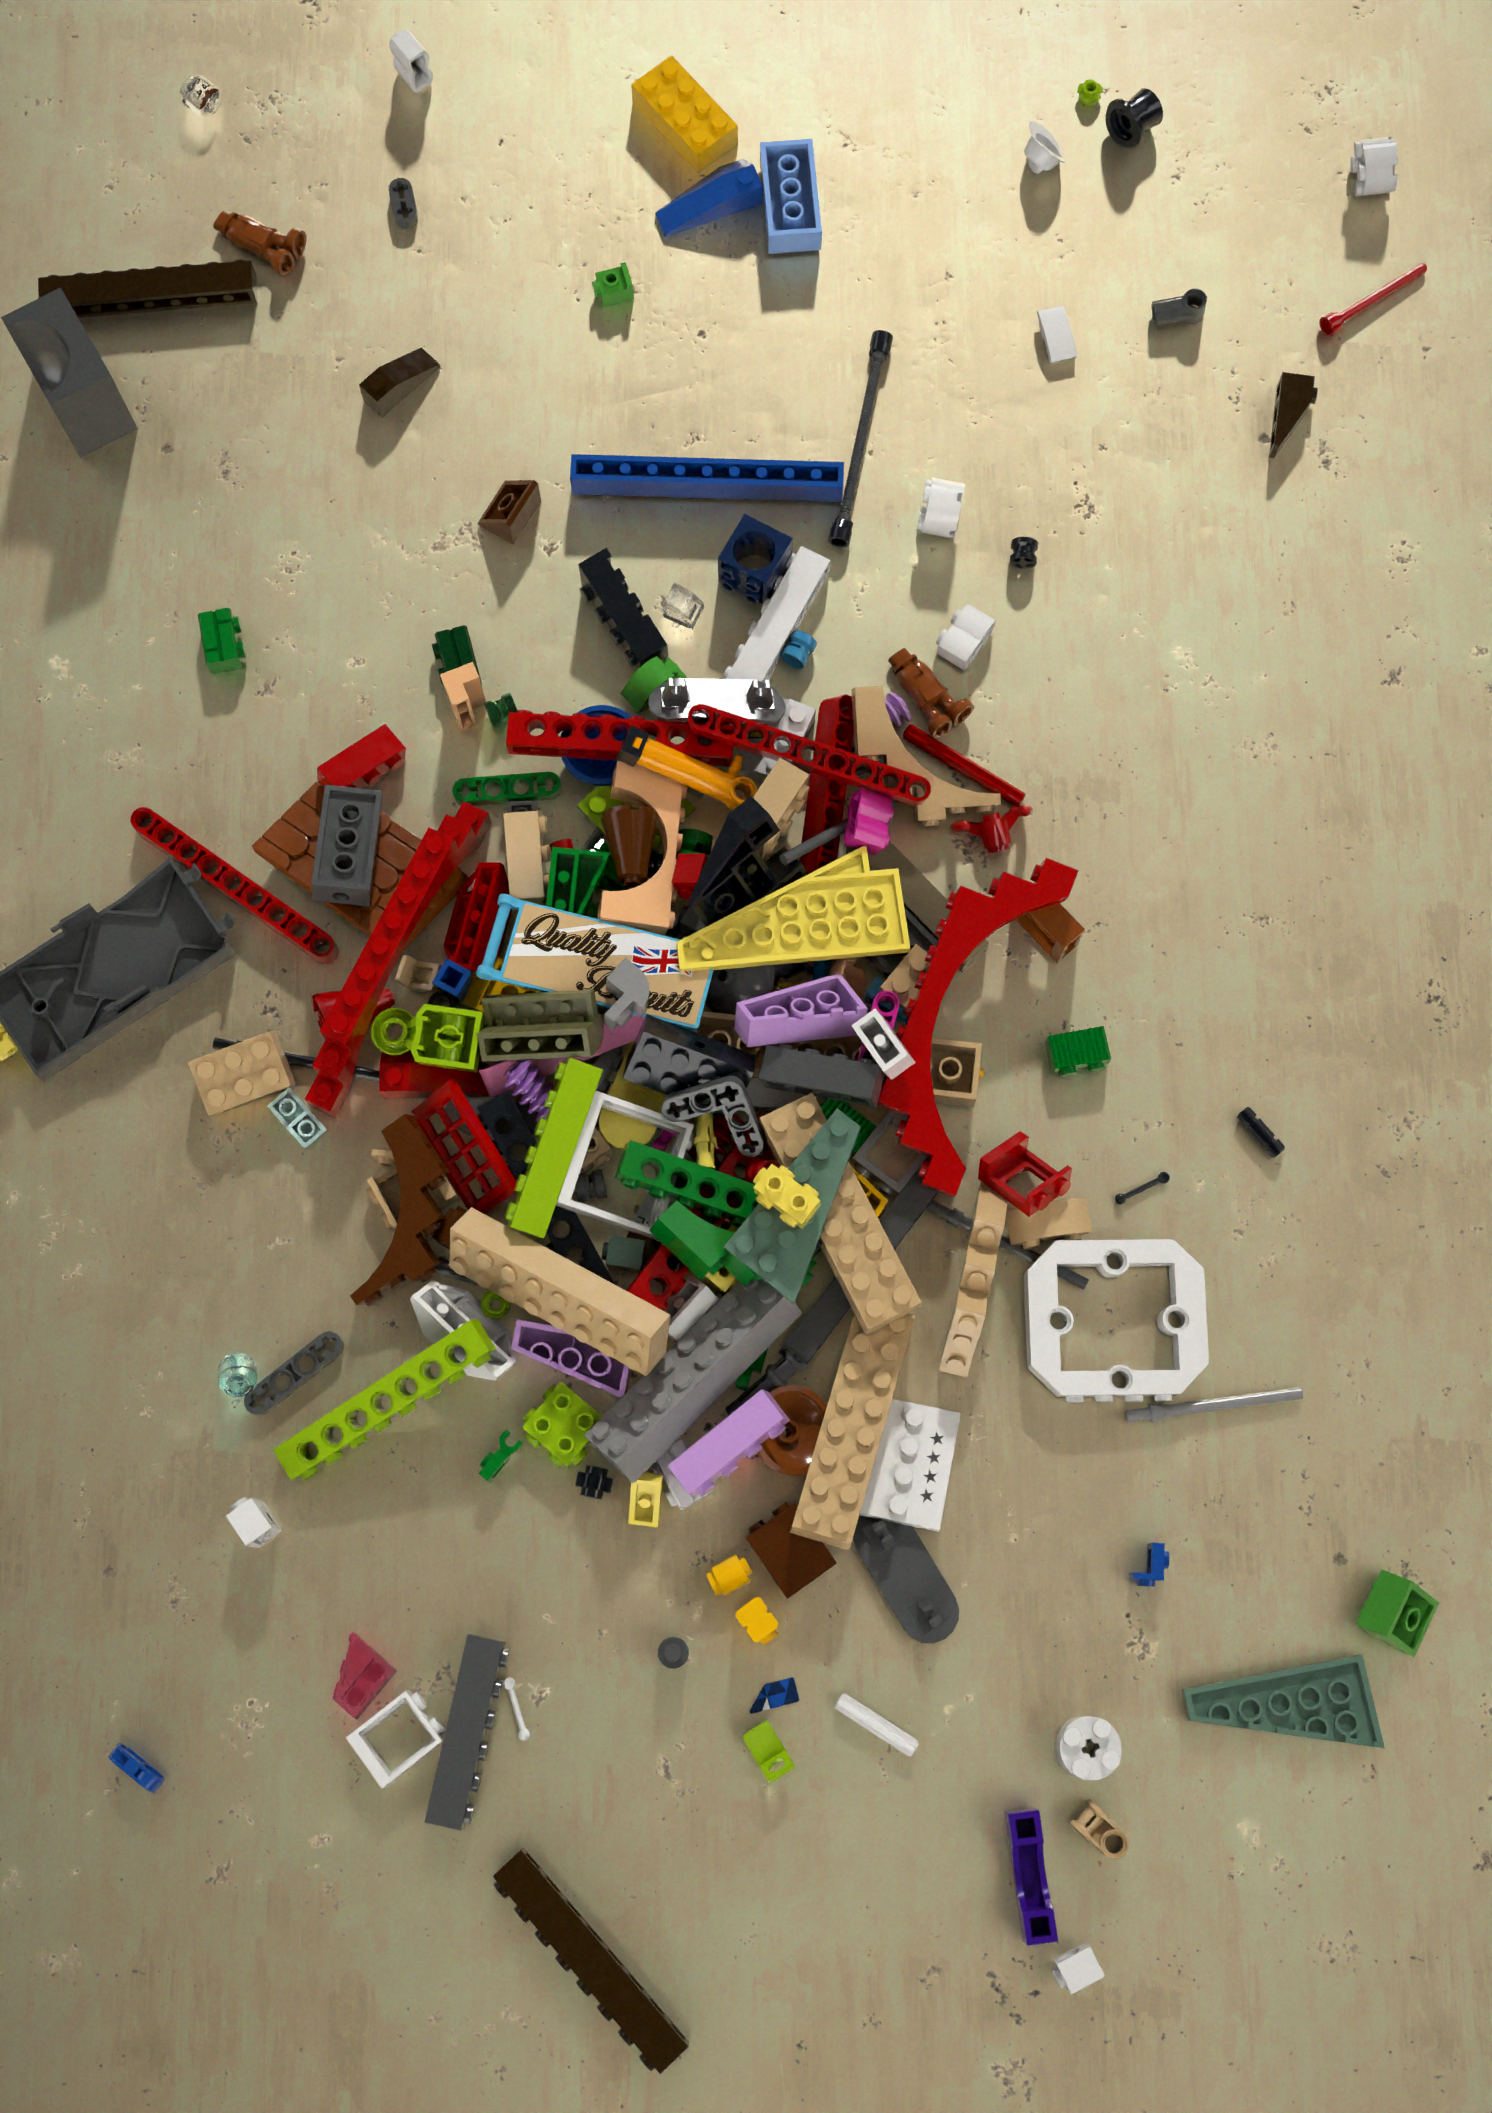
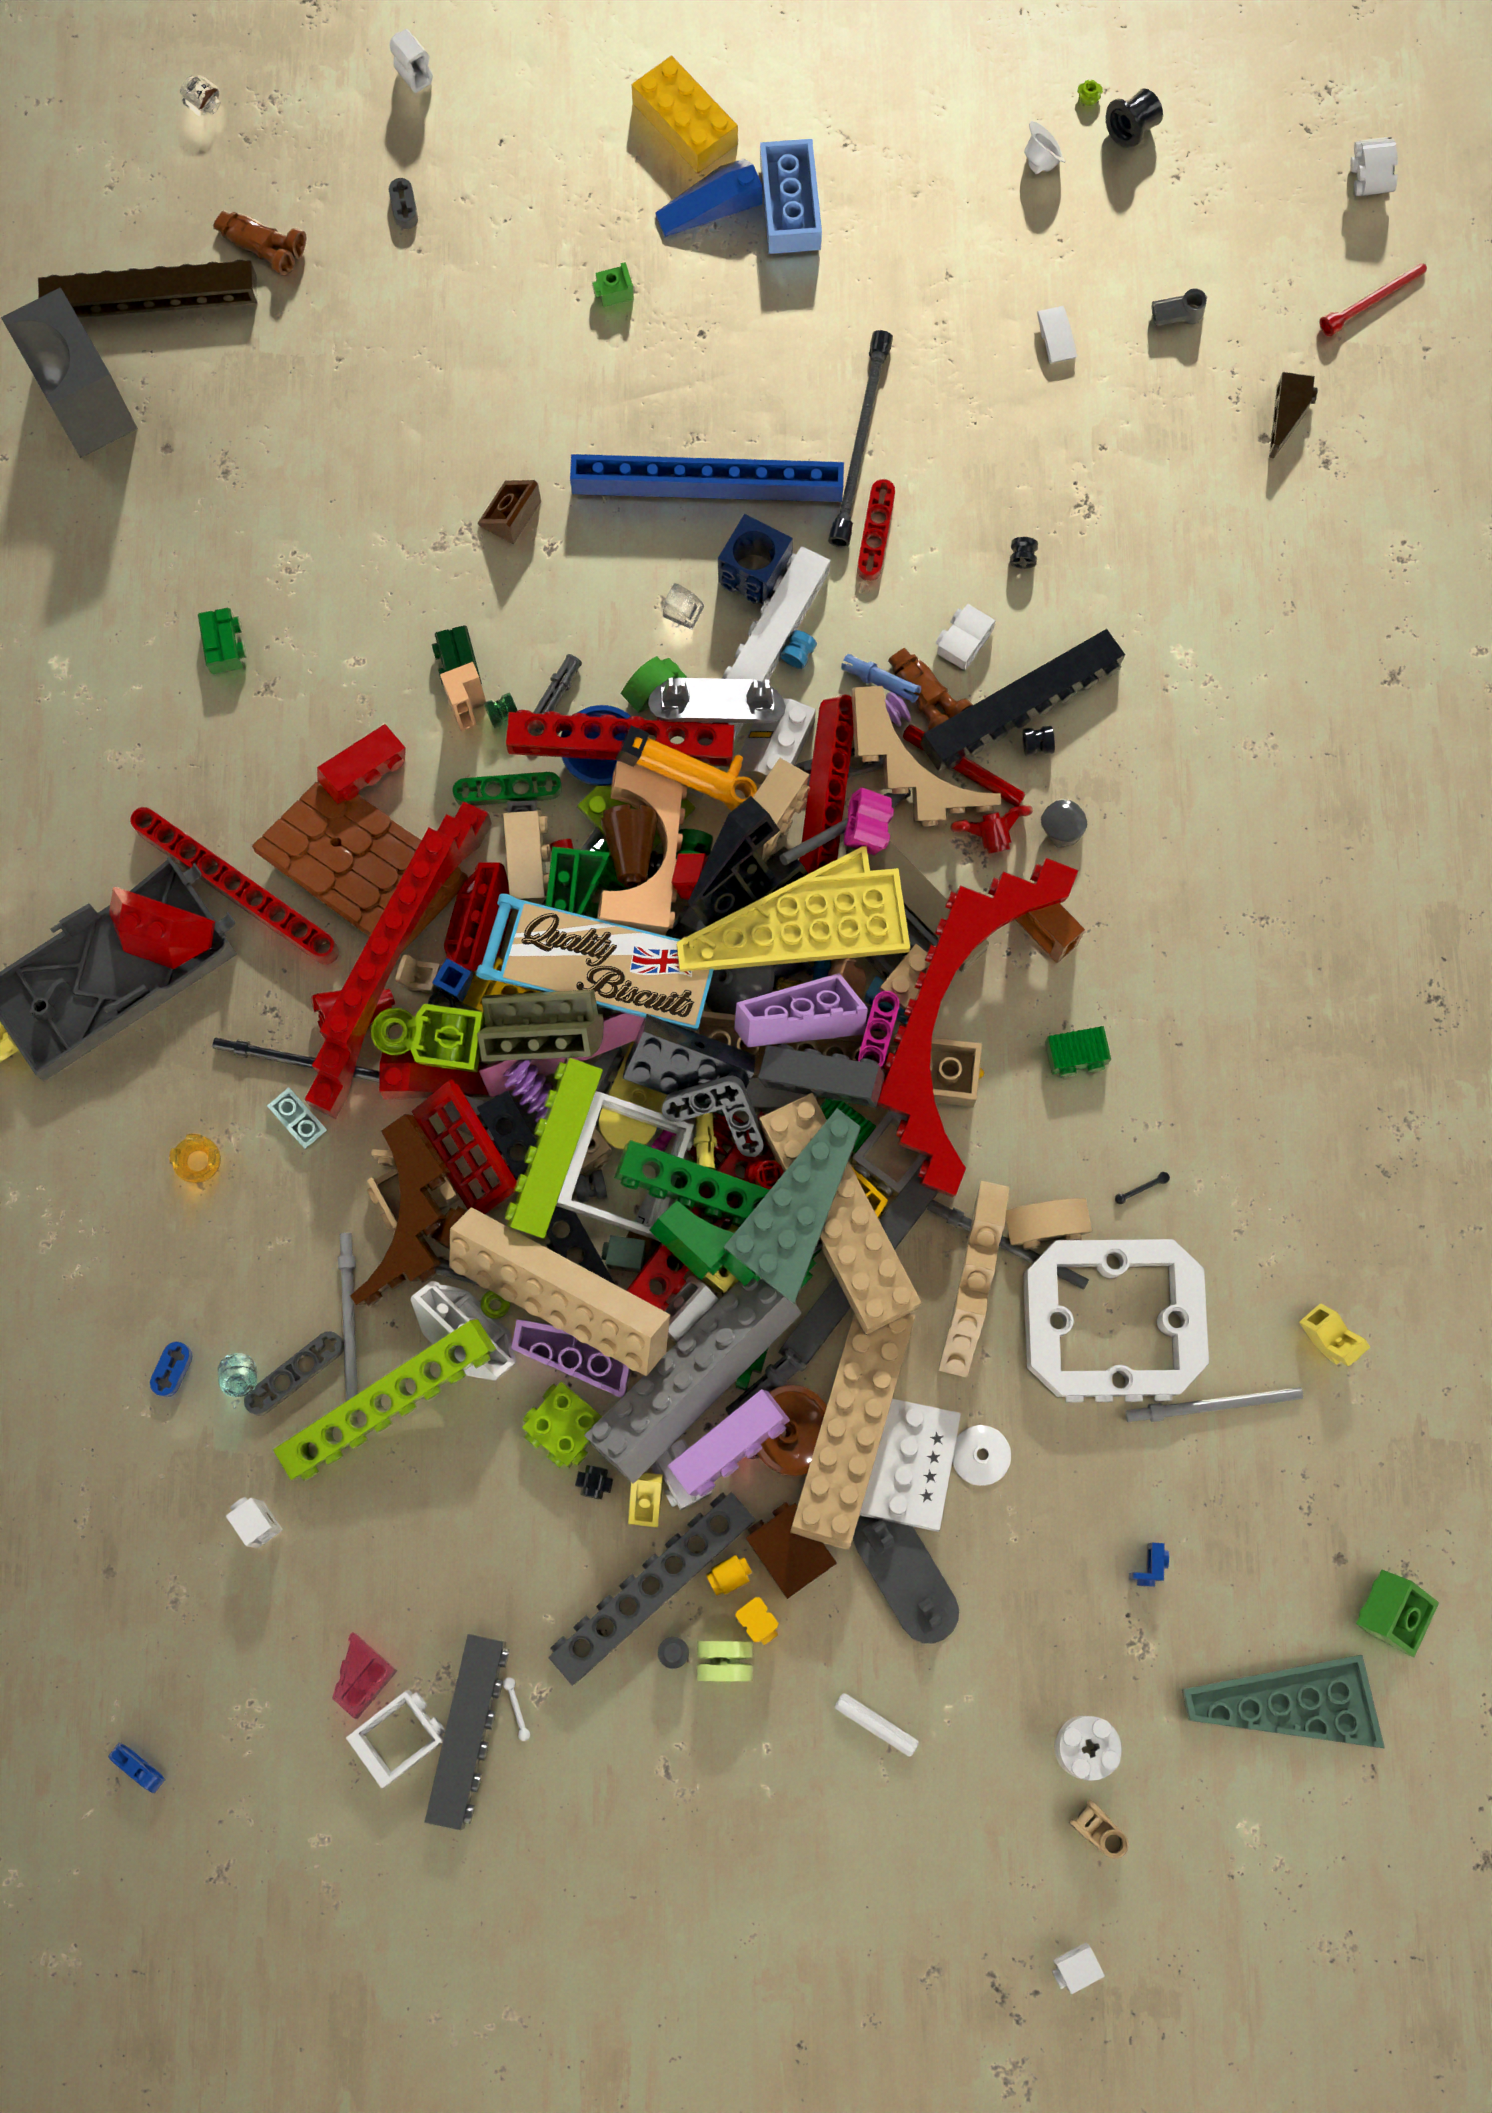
tan brick [188,1031,296,1116] -> none
dark grey brick [311,784,382,907] -> none
dark brown slope [359,347,440,418] -> none
green plate [478,1430,523,1483] -> none
dark brown brick [493,1847,689,2074] -> none
black wedge [578,547,668,669] -> none
light grey brick [604,958,649,1031] -> none
red beam [687,704,931,806] -> none
lime bracket [742,1720,795,1783] -> none
dark blue sticker [750,1677,799,1714] -> none
light yellow brick [753,1164,821,1229] -> none
white brick [851,1008,916,1080] -> none
white brick [917,478,965,539] -> none
red window [978,1131,1072,1217] -> none
dark purple arch [1004,1808,1058,1946] -> none
black axle [1237,1107,1285,1158] -> none
none -> red wedge [109,887,215,969]
none -> blue beam [150,1342,193,1397]
none -> clear yellow piece [169,1133,221,1183]
none -> light grey bar [338,1233,358,1401]
none -> dark grey pin [533,654,582,733]
none -> dark grey brick [548,1492,756,1686]
none -> yellowish green wheel [697,1641,753,1681]
none -> medium blue pin [841,654,921,703]
none -> red beam [857,479,895,581]
none -> black brick [920,629,1126,771]
none -> white dish [952,1425,1011,1486]
none -> black wheel [1022,726,1055,756]
none -> dark grey hair [1041,799,1087,847]
none -> light yellow brick [1299,1303,1371,1367]

